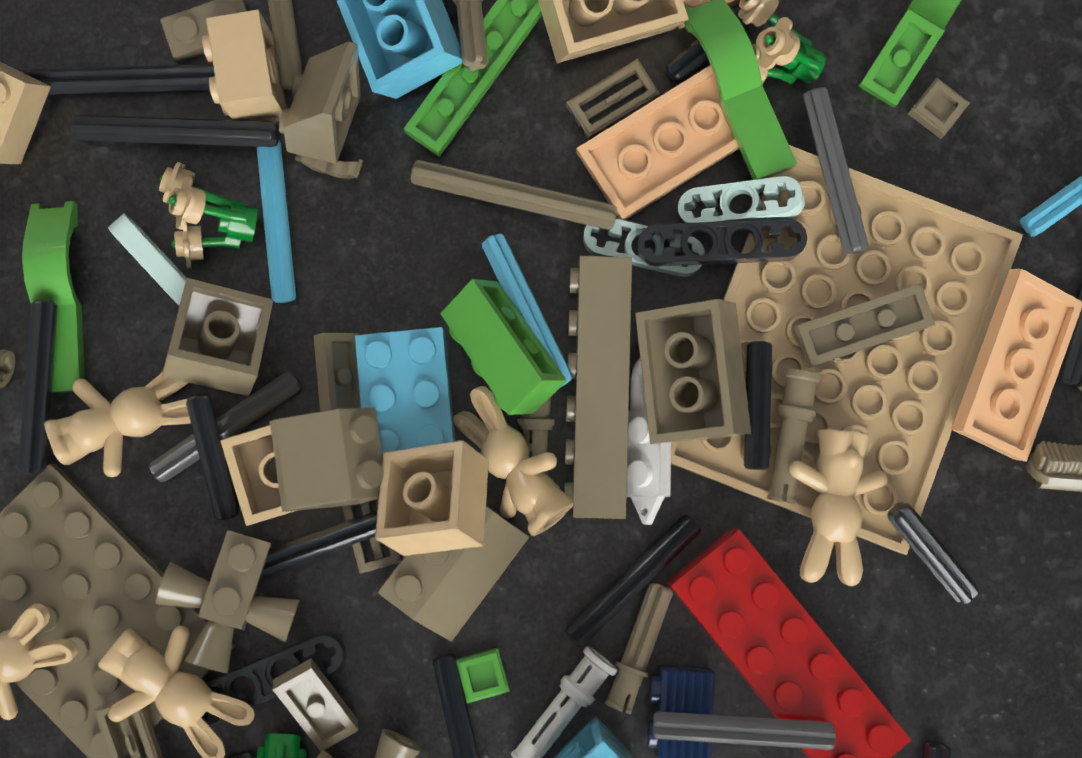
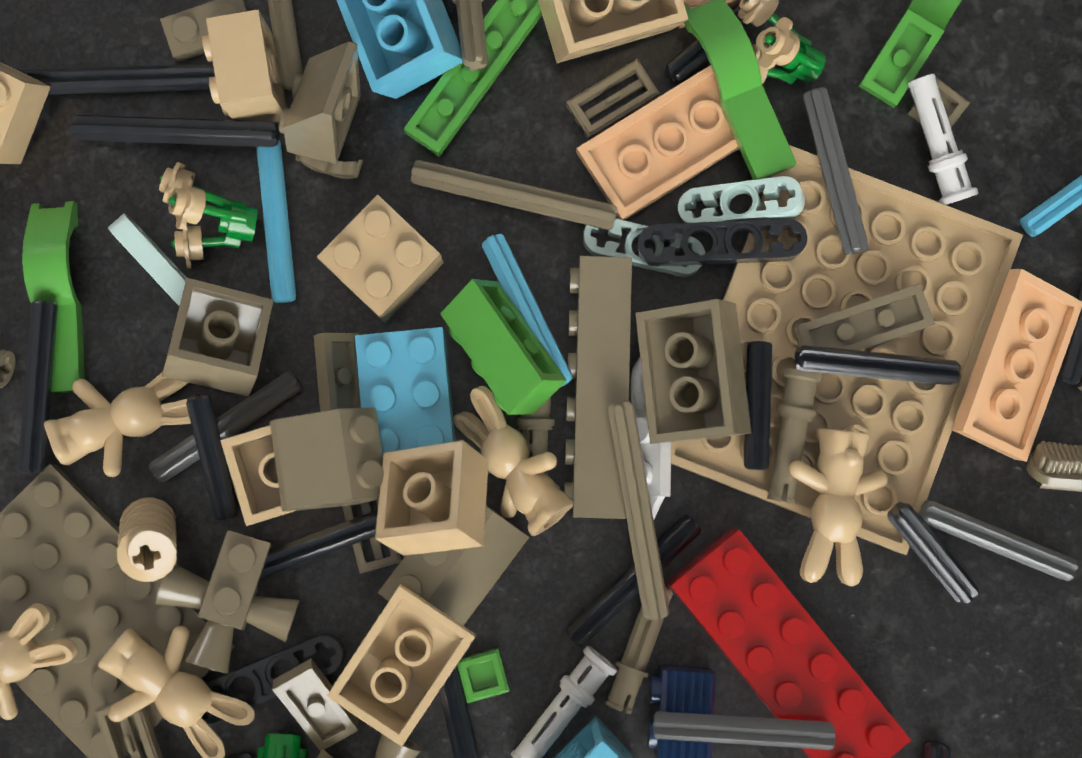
none -> tan piece [117,497,176,581]
none -> tan brick [317,195,444,323]
none -> tan slope [326,584,476,747]
none -> dark tan axle [608,401,669,620]
none -> black axle [794,345,961,385]
none -> white pin [907,74,979,205]
none -> dark grey axle [918,500,1078,581]

